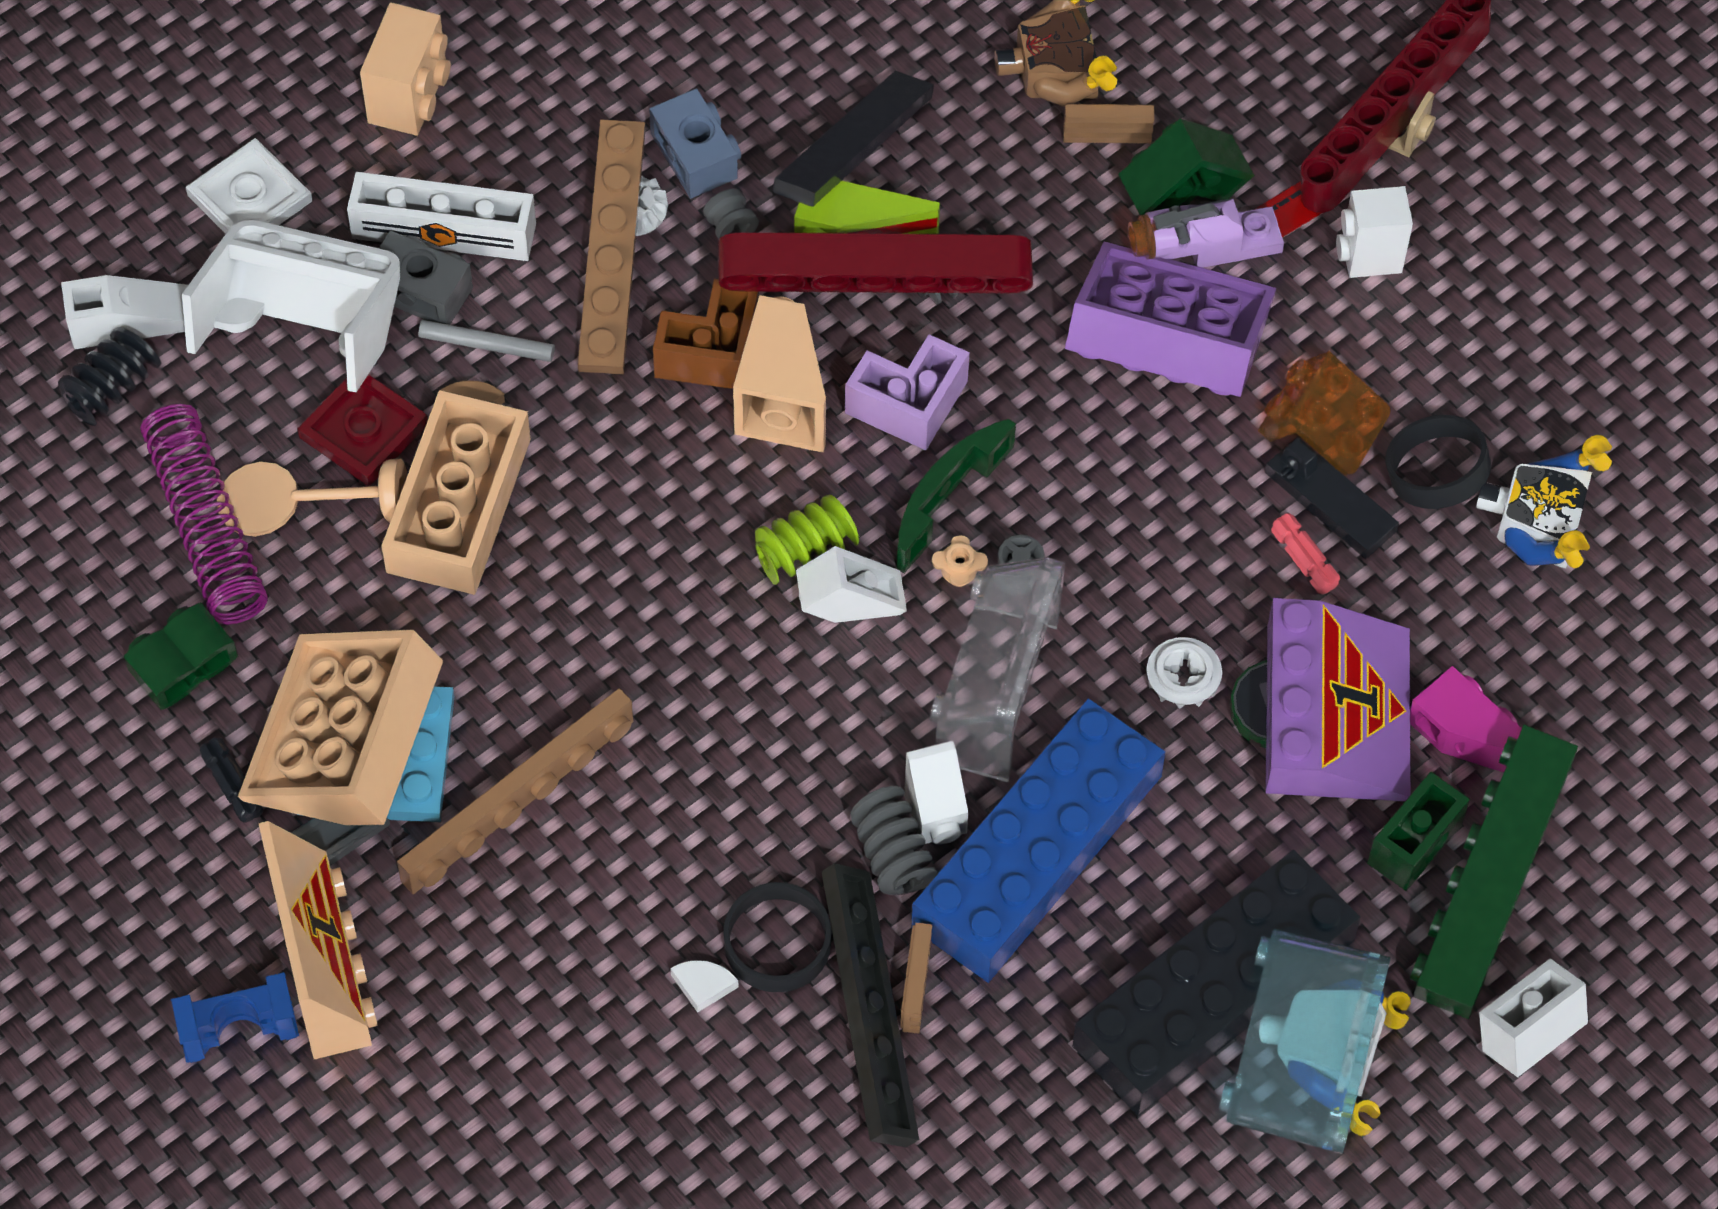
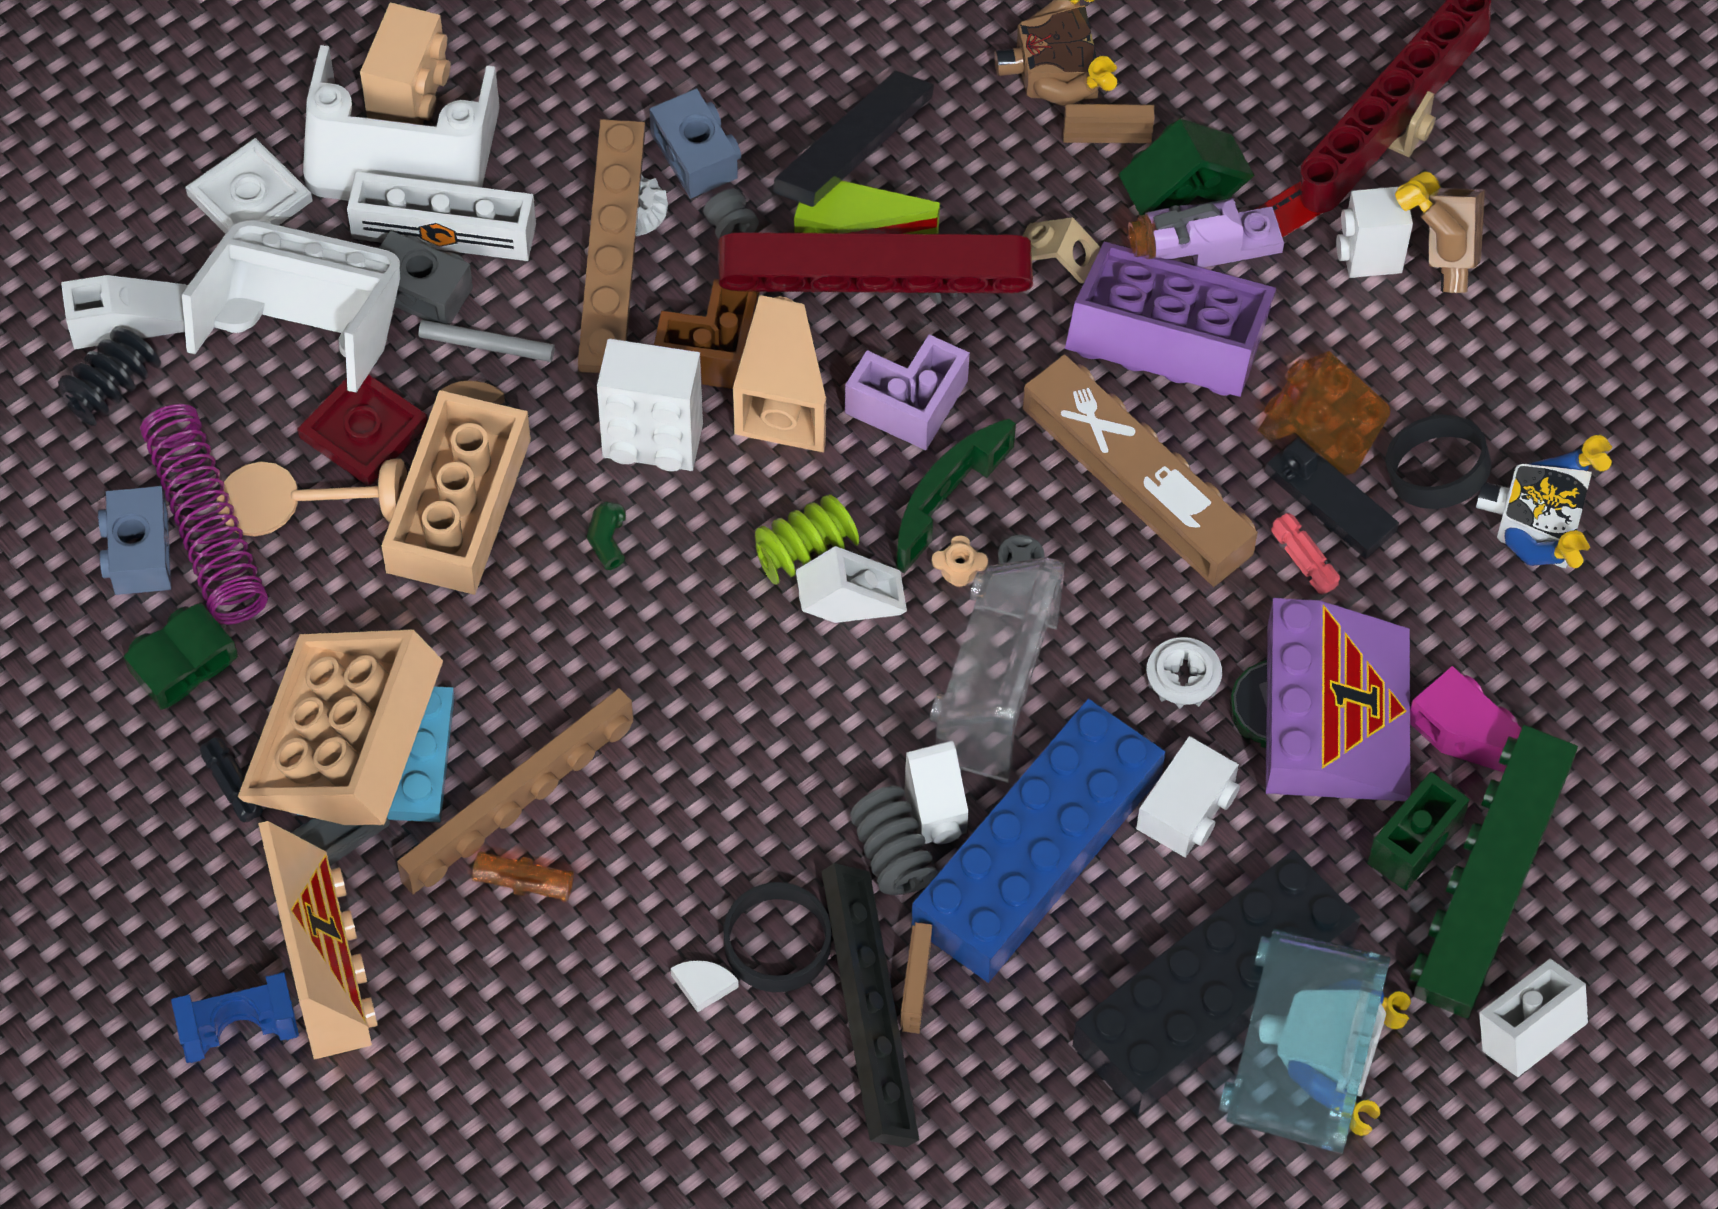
none -> sand blue brick [98,486,171,595]
none -> white windscreen [303,45,500,201]
none -> clear orange pin [472,851,574,902]
none -> dark green arm [587,501,626,570]
none -> white brick [597,339,703,471]
none -> tan bracket [1023,217,1101,283]
none -> medium nougat brick [1023,354,1258,587]
none -> white brick [1136,736,1240,858]
none -> medium nougat torso [1395,172,1485,293]

